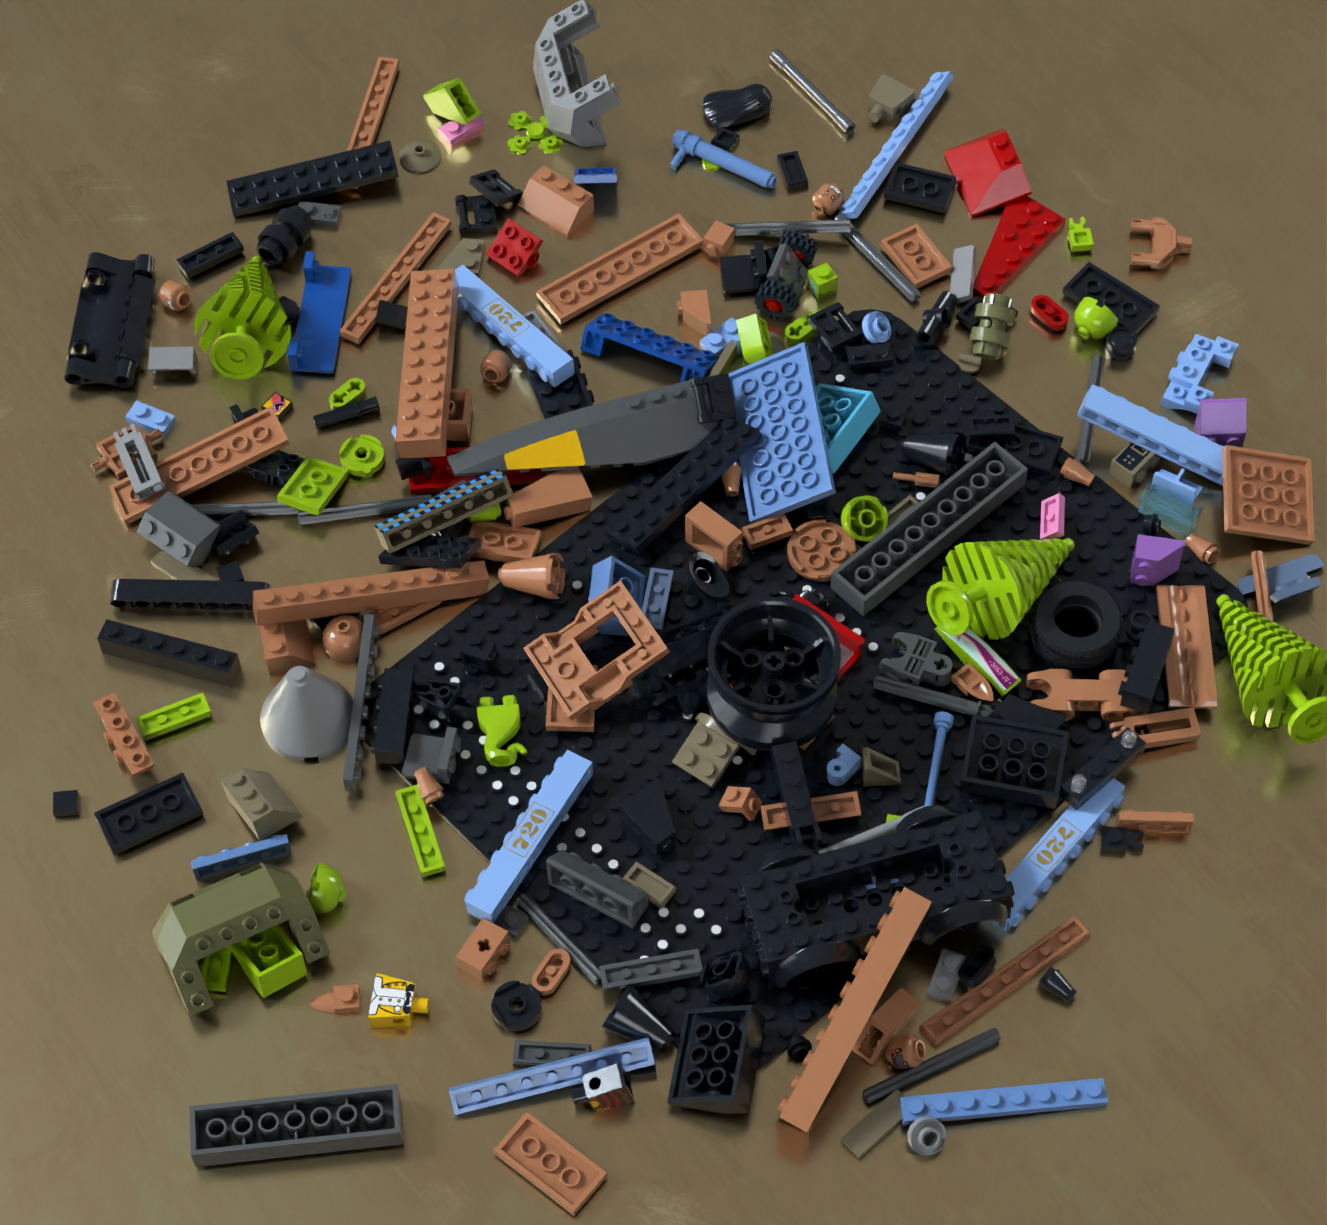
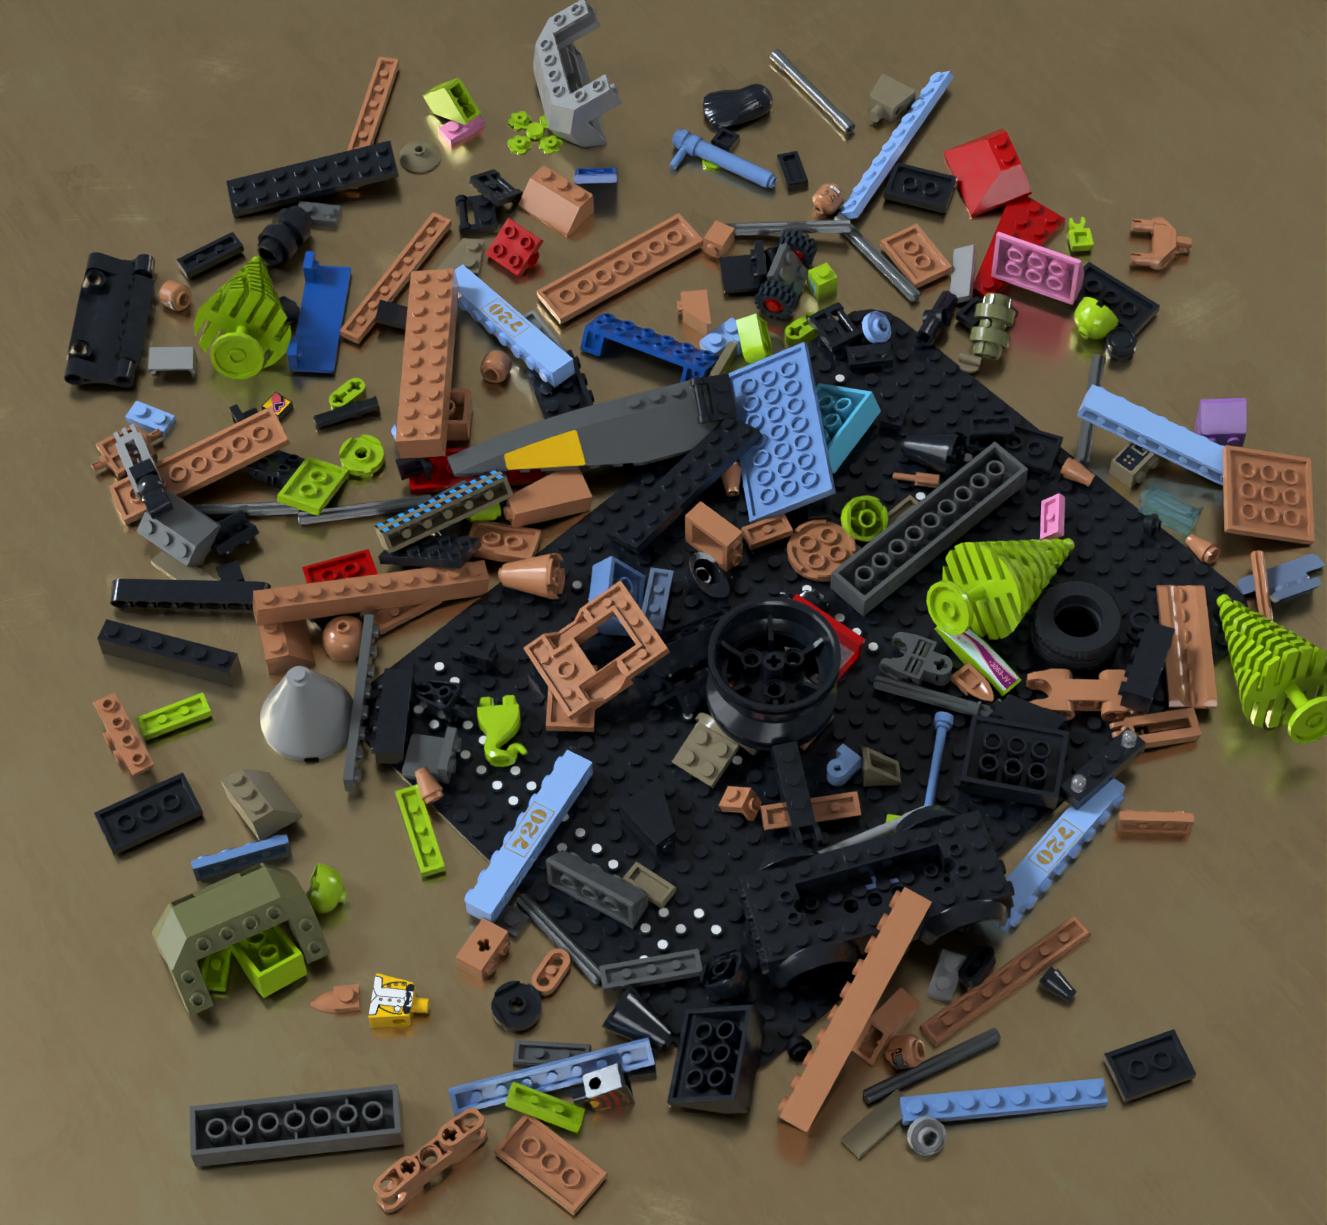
black tile [53,790,79,817] -> none
red plate [1030,295,1069,331] -> none
black plate [1101,826,1144,854] -> none
medium lavender slope [1130,534,1185,586] -> none
light blue panel [1150,468,1203,508] -> none
light blue bracket [1161,334,1239,414] -> none
none -> black piece [129,458,174,519]
none -> red plate [302,549,378,584]
none -> nougat piece [373,1108,487,1213]
none -> lime plate [505,1082,585,1133]
none -> bright pink slope [991,232,1084,305]
none -> black plate [1103,1029,1196,1103]

